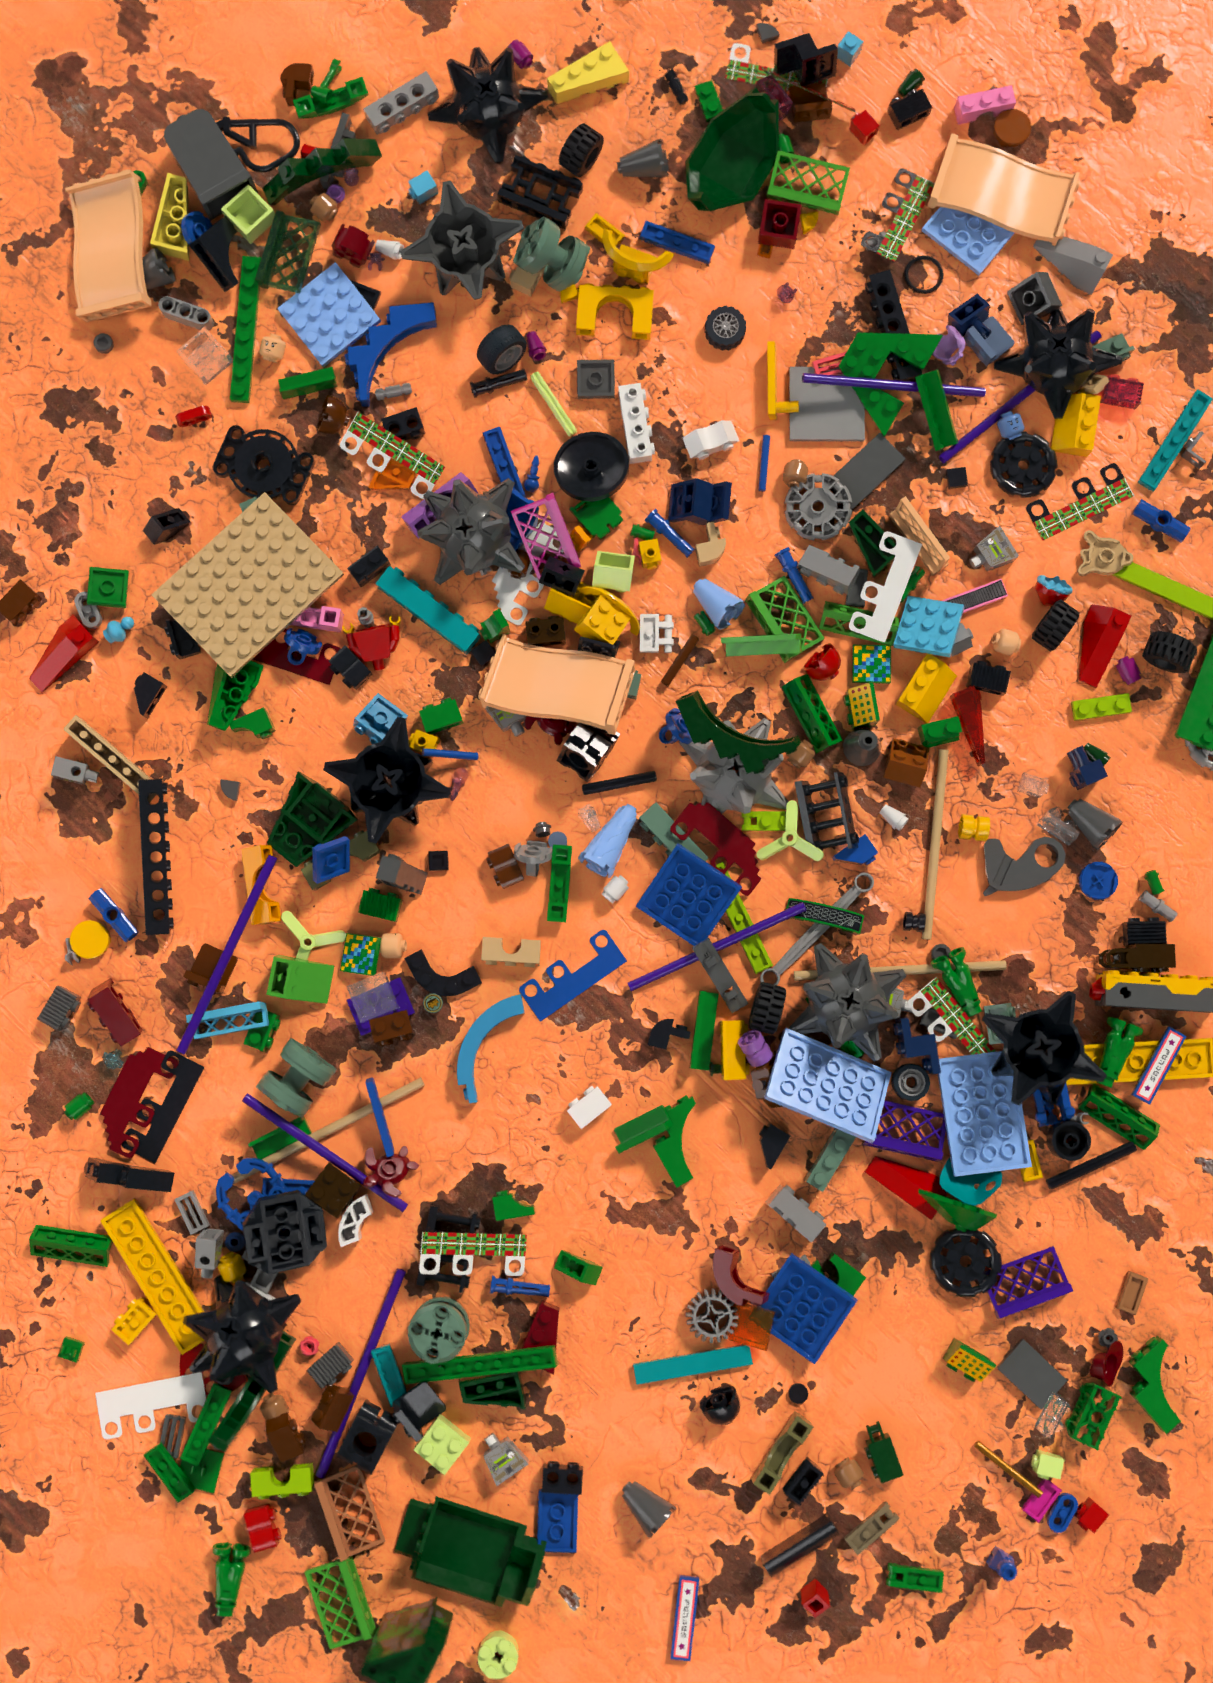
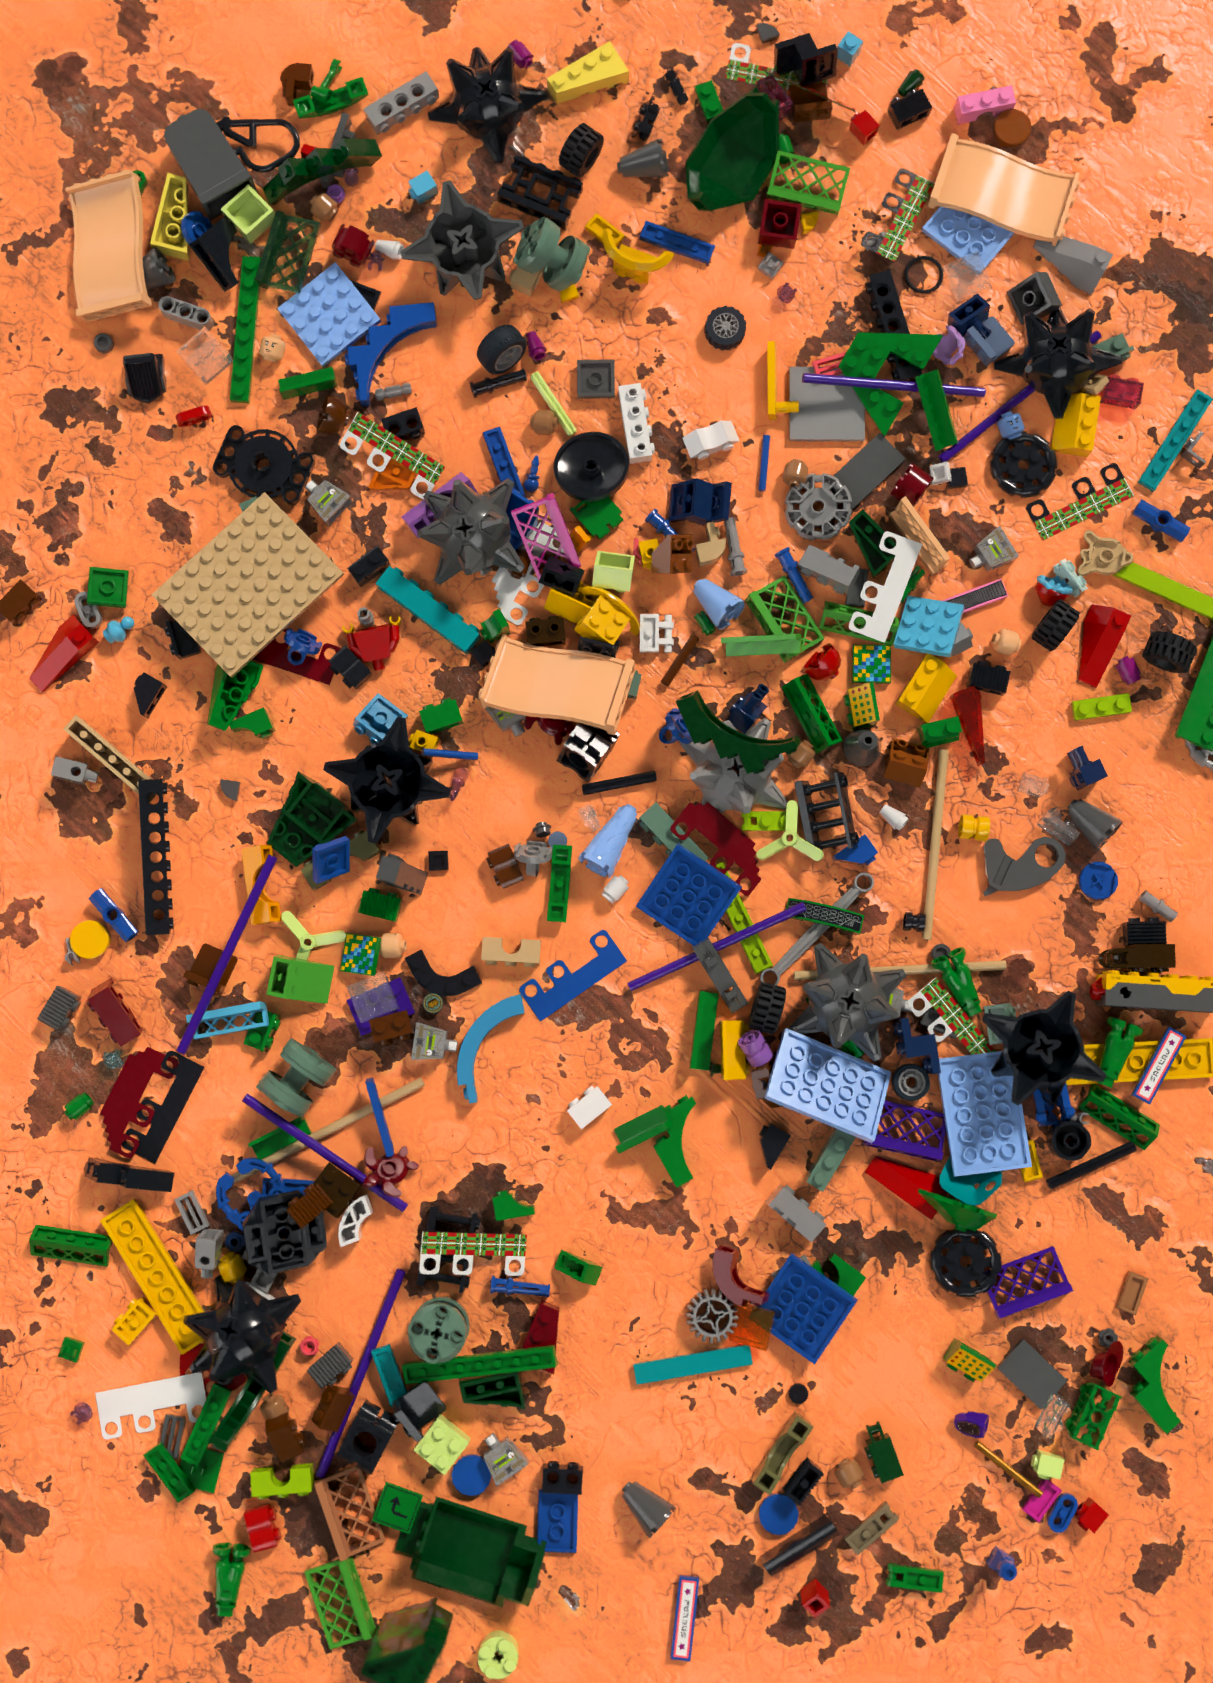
black slope [143,508,190,545] -> none
bright pink arch [290,606,344,633] -> none
yellow arch [576,283,654,340] -> none
green pin [630,524,655,540] -> none
black brick [647,1019,691,1050] -> none
black cylinder [700,1386,740,1425] -> none
dark green cone [1083,742,1111,766] -> none
green pin [1144,870,1165,895] -> none
none -> plate [70,1402,93,1425]
none -> black piece [123,353,166,404]
none -> reddish brown brick [286,1184,333,1229]
none -> light grey torso [305,480,353,527]
none -> green piece [372,1481,423,1534]
none -> torso [411,1022,458,1060]
none -> blue tile [452,1454,491,1496]
none -> medium nougat head [530,410,559,435]
none -> black hinge [631,98,659,141]
none -> dark orange slope [651,534,694,574]
none -> light grey pin [723,517,747,576]
none -> dark blue brick [727,684,769,734]
none -> light grey tile [757,252,784,279]
none -> blue tile [759,1493,799,1535]
none -> dark red brick [890,463,934,507]
none -> white tile [929,461,952,485]
none -> clear brick [943,250,992,305]
none -> dark purple rock [954,1411,989,1438]
none -> light aqua hinge [1053,558,1088,597]

